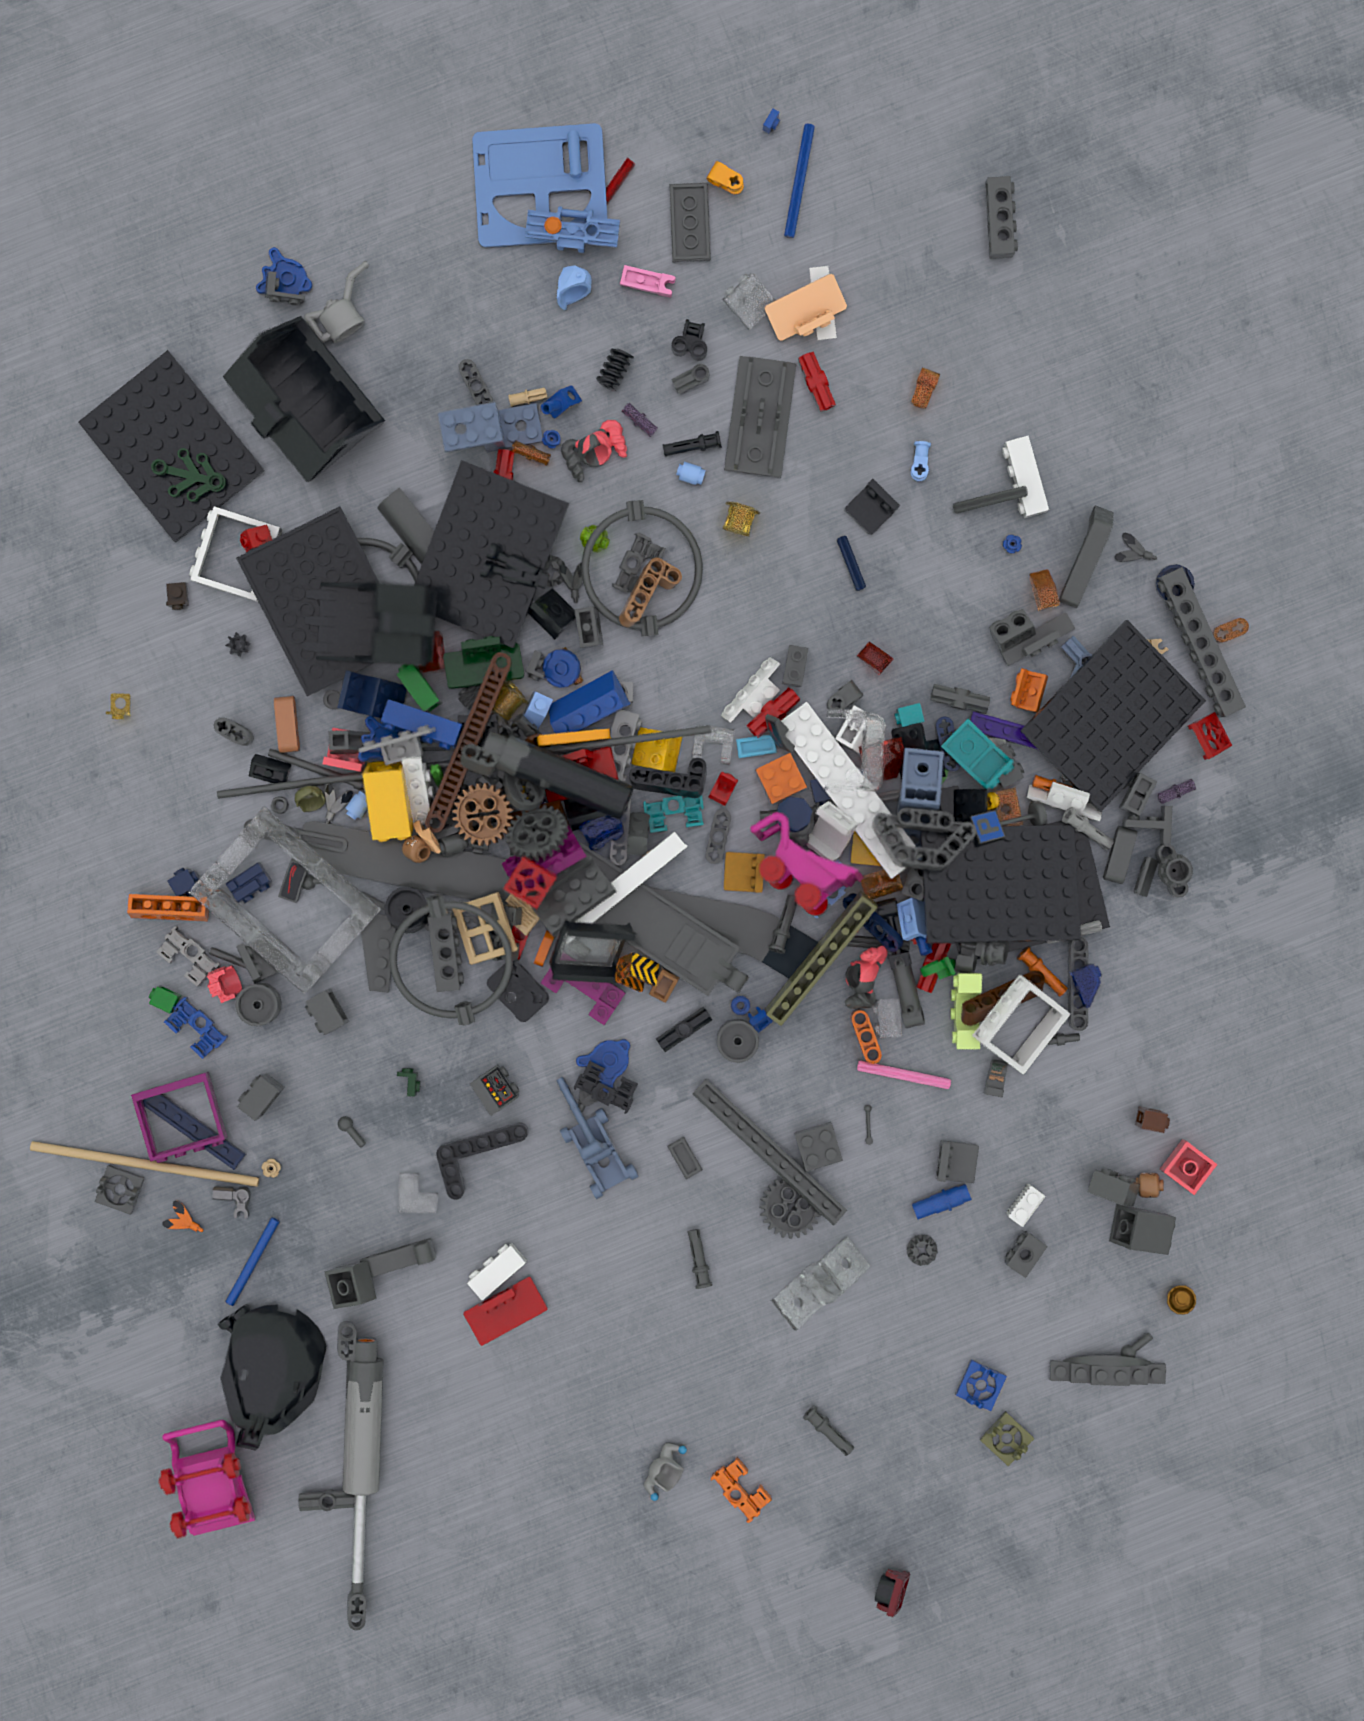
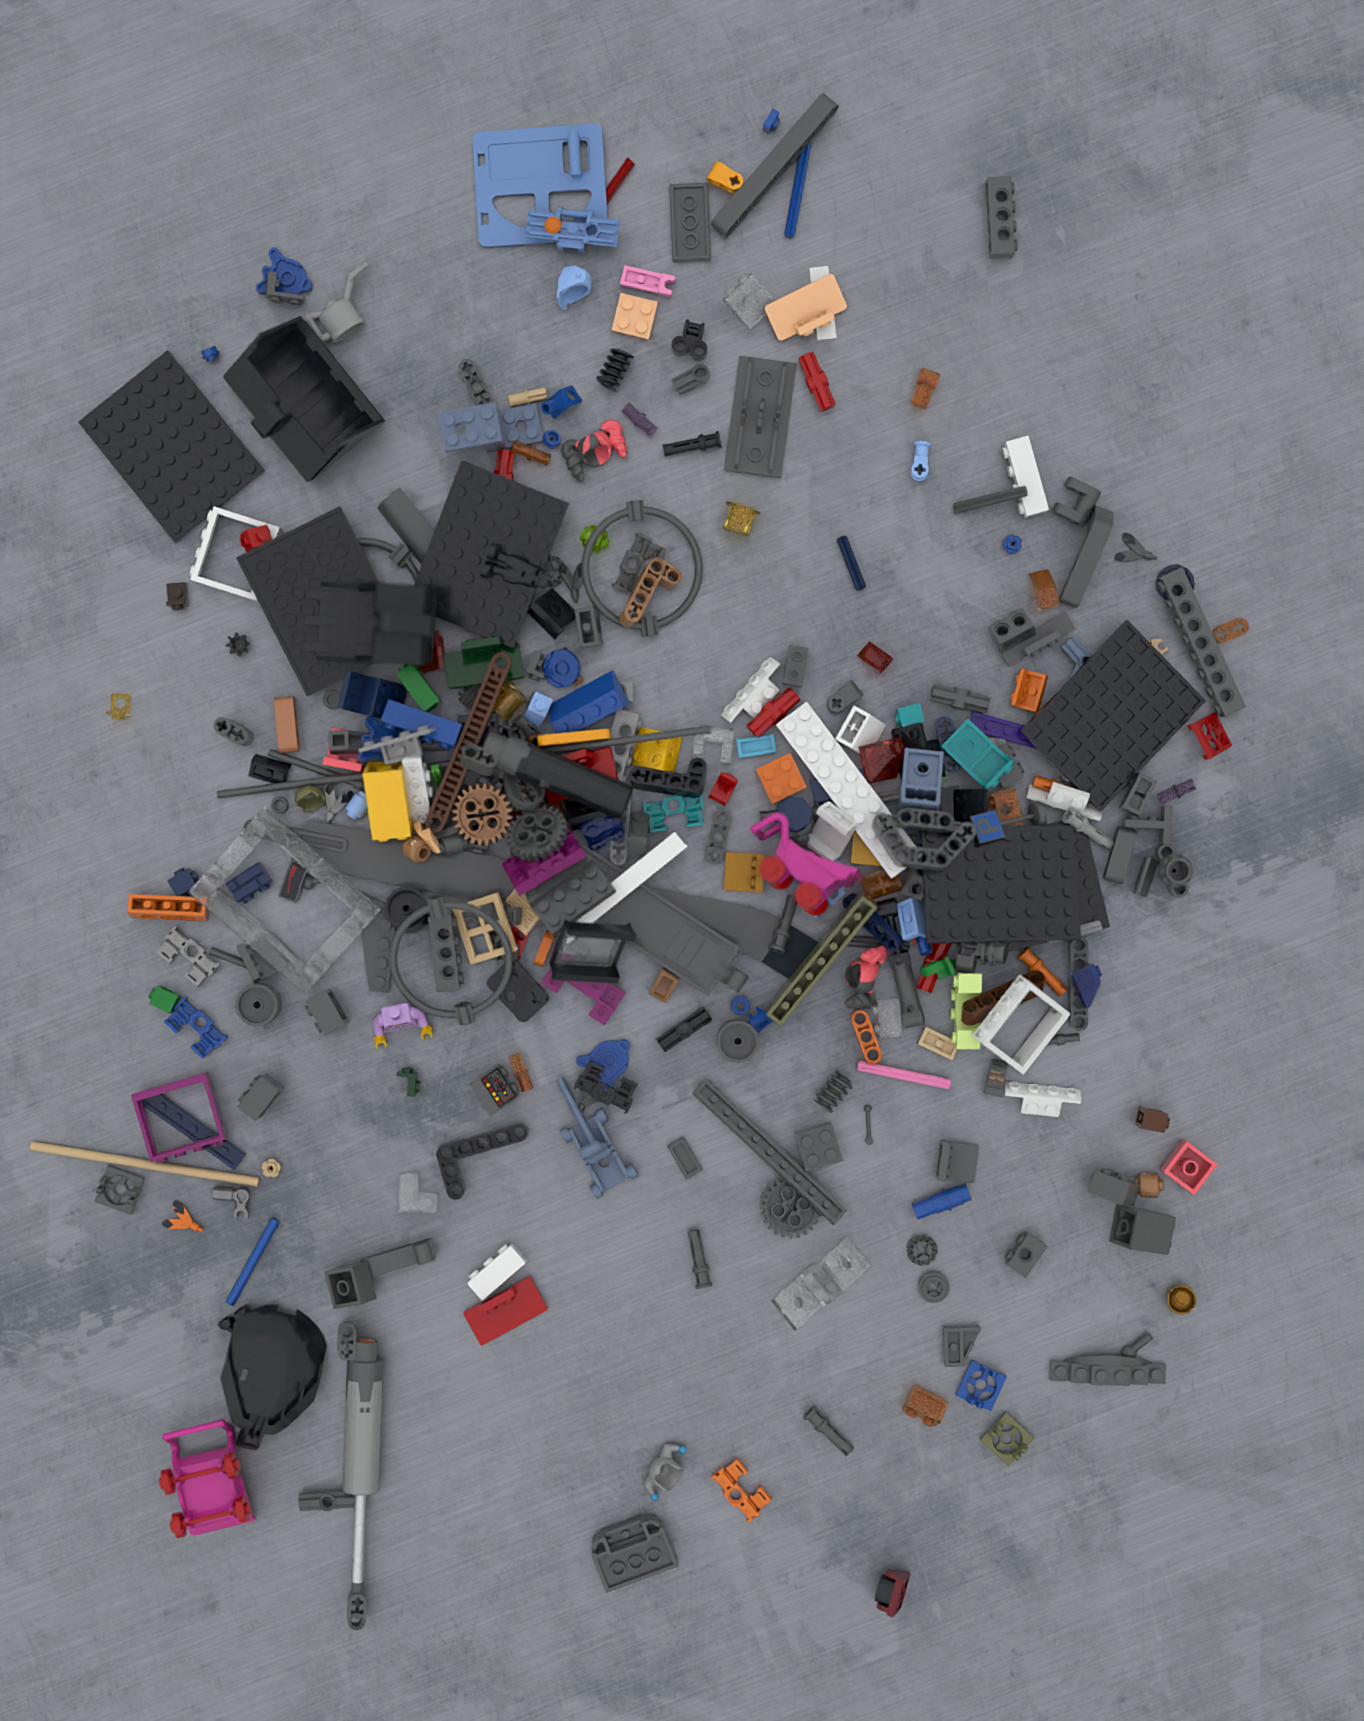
dark green plant [151,448,226,502] -> none
coral hair [207,965,243,1003] -> none
dark grey bar [338,1116,366,1148] -> none
red piece [503,856,557,909] -> none
piece [615,952,659,992] -> none
light blue brick [676,461,706,485] -> none
dark grey slope [765,714,795,753] -> none
clear windscreen [824,709,885,792] -> none
black bracket [845,479,900,535] -> none
yellow bush [987,792,1000,810] -> none
white brick [1006,1183,1046,1227] -> none
none -> blue plate [201,346,219,362]
none -> lavender torso [373,1003,433,1049]
none -> clear orange axle [509,1053,533,1092]
none -> dark grey plate [592,1514,678,1593]
none -> light nougat plate [612,293,658,341]
none -> dark grey beam [711,93,839,237]
none -> dark grey piece [813,1069,853,1113]
none -> clear orange bracket [902,1385,949,1427]
none -> tan plate [917,1026,958,1061]
none -> dark grey gear [918,1272,949,1303]
none -> dark grey wing [943,1326,981,1367]
none -> white bracket [1004,1081,1082,1117]
none -> dark grey connector [1052,477,1101,527]

